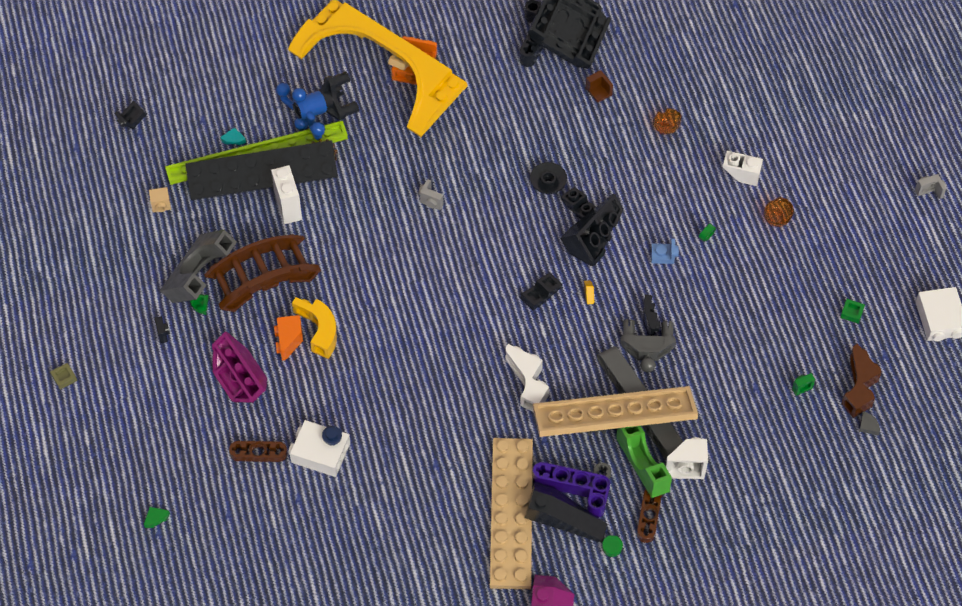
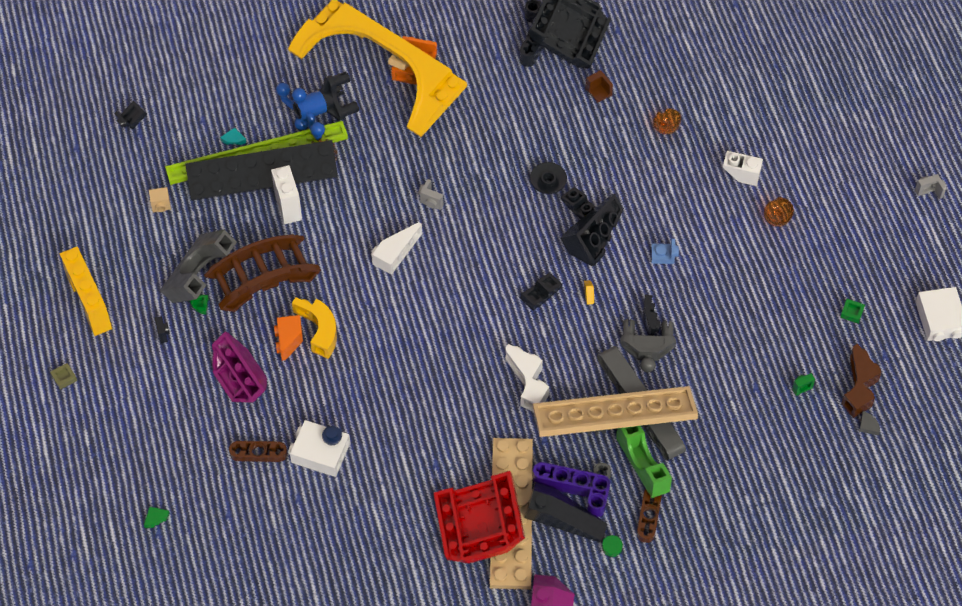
white slope [666,437,708,479] -> none
green tile [698,223,716,242] -> none
none -> yellow arch [59,246,112,336]
none -> white slope [371,222,422,275]
none -> red wedge [434,471,525,564]

